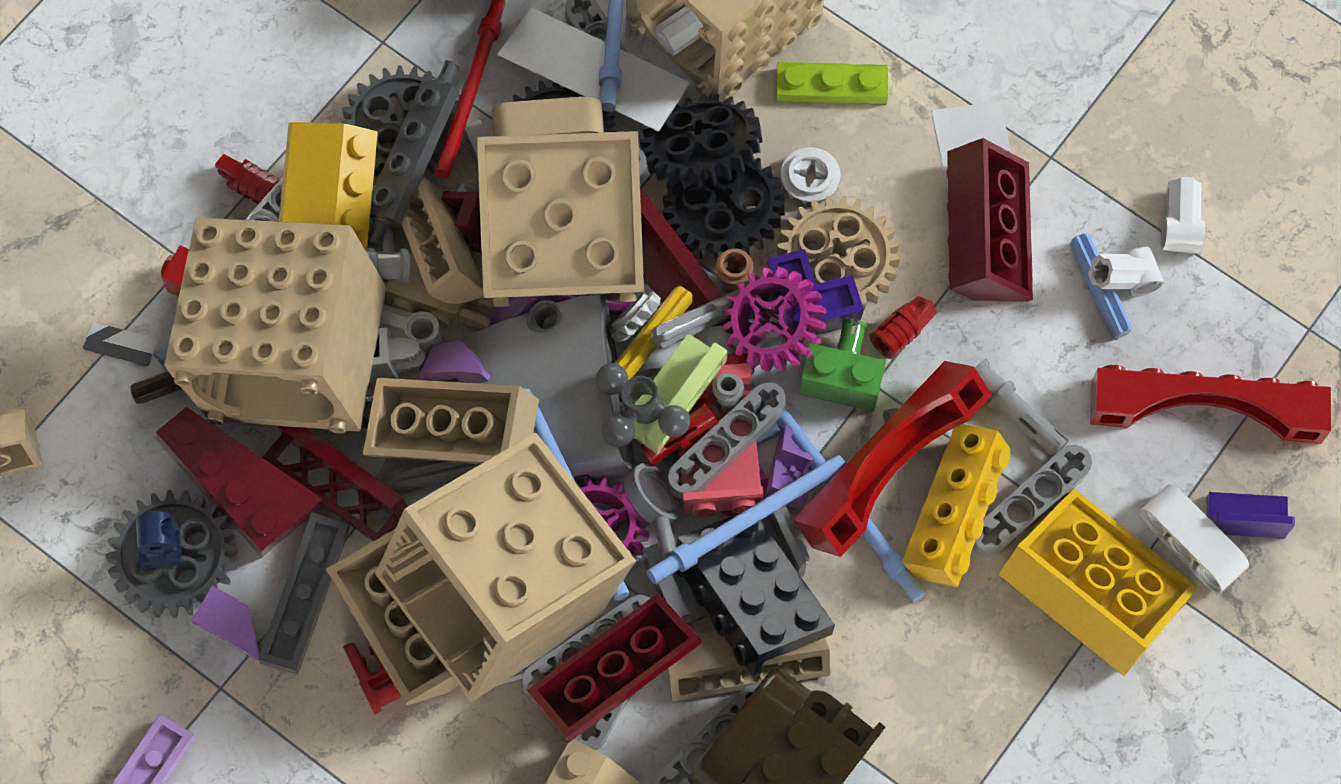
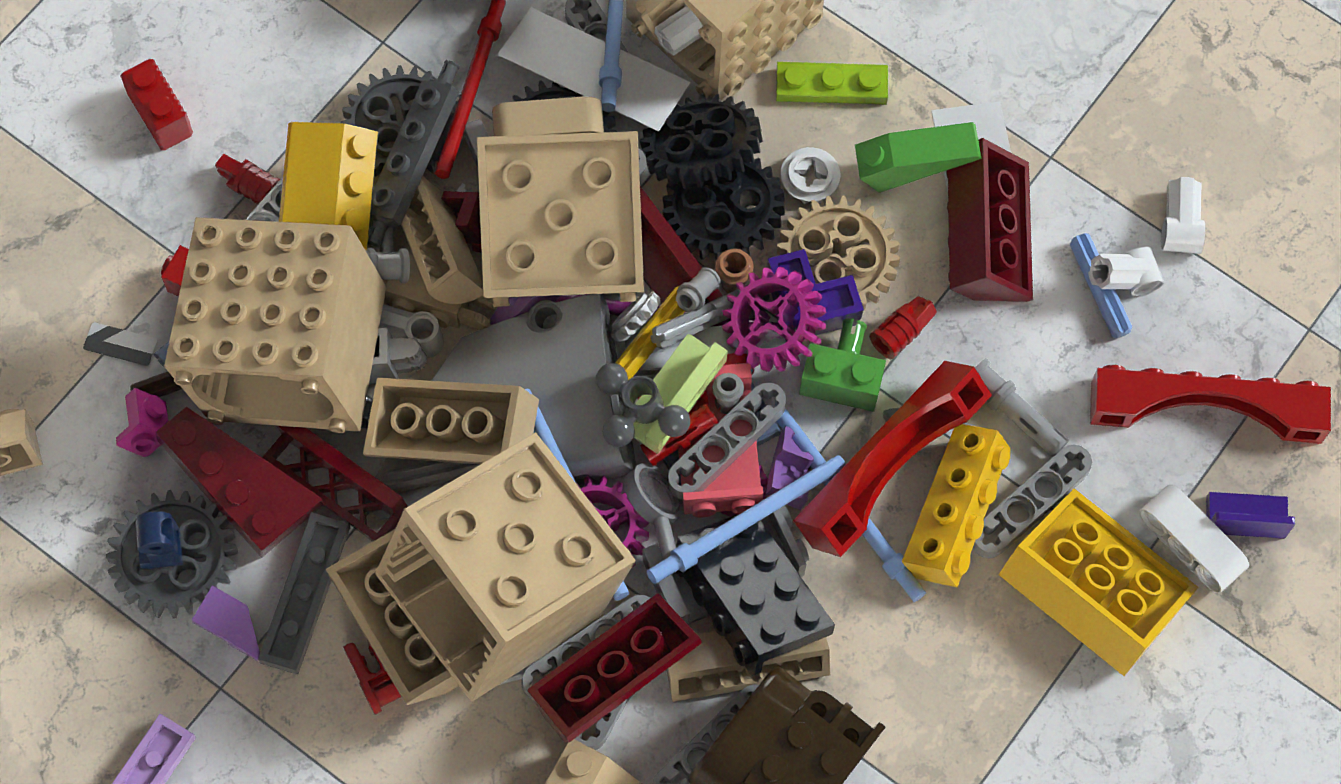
medium lavender slope [419,341,490,383] -> none
none -> dark pink bracket [116,388,169,457]
none -> red brick [120,59,193,150]
none -> light grey pin [676,268,721,312]
none -> bright green slope [855,122,982,193]

